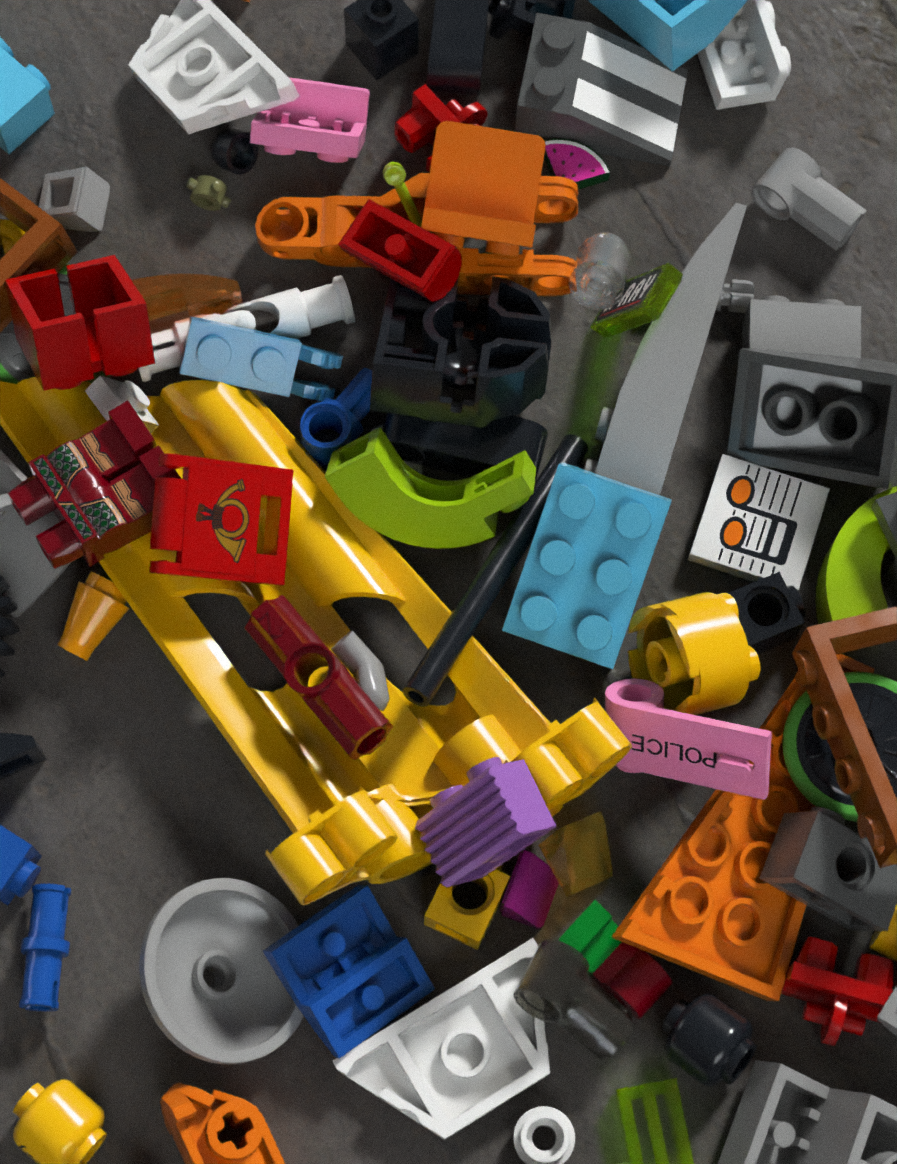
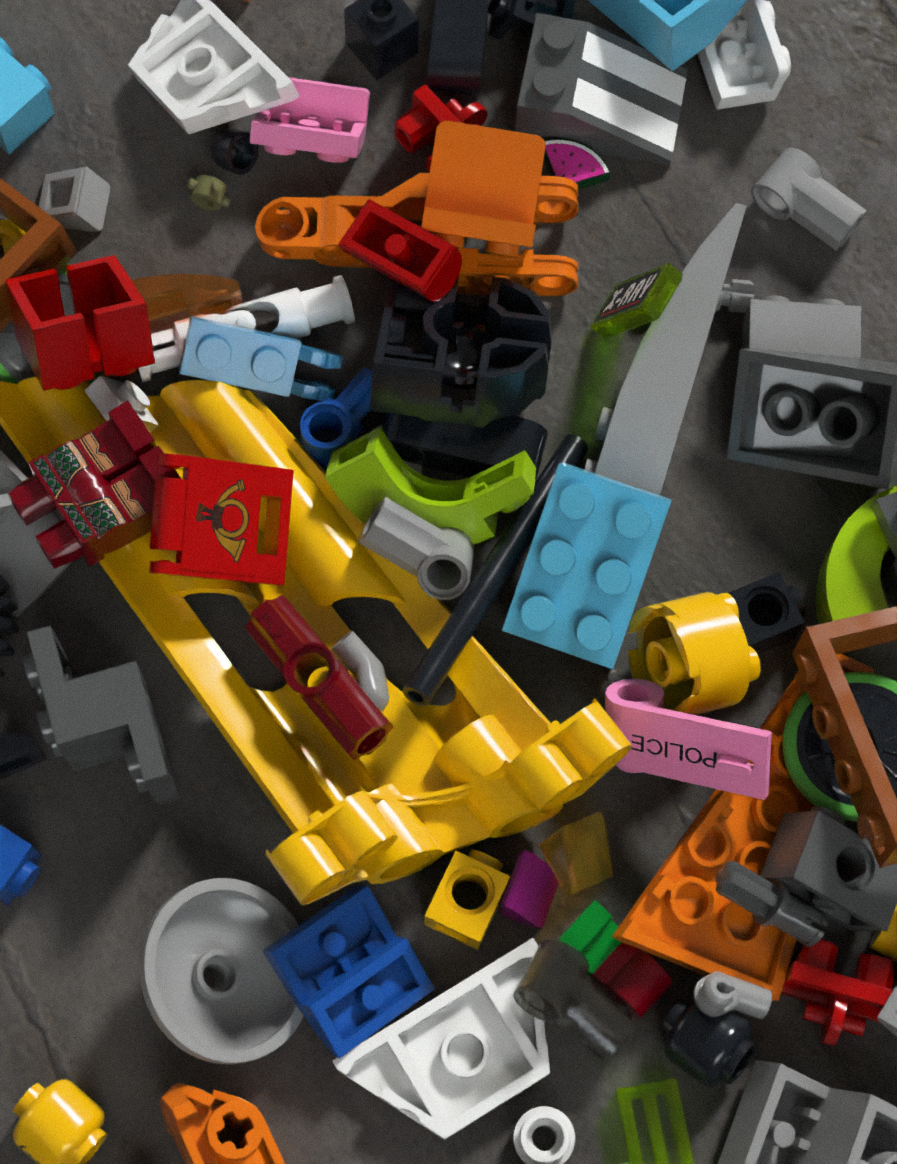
blue pin [19,883,71,1012] -> none
light orange cone [57,571,130,661] -> none
lime hinge [383,162,422,227] -> none
medium lavender brick [415,757,556,887] -> none
clear brick [569,233,631,310] -> none
white tile [688,454,830,591] -> none
none -> dark grey bracket [22,626,180,806]
none -> light grey piece [358,497,474,600]
none -> light grey arm [693,971,772,1019]
none -> dark grey axle [714,861,828,947]

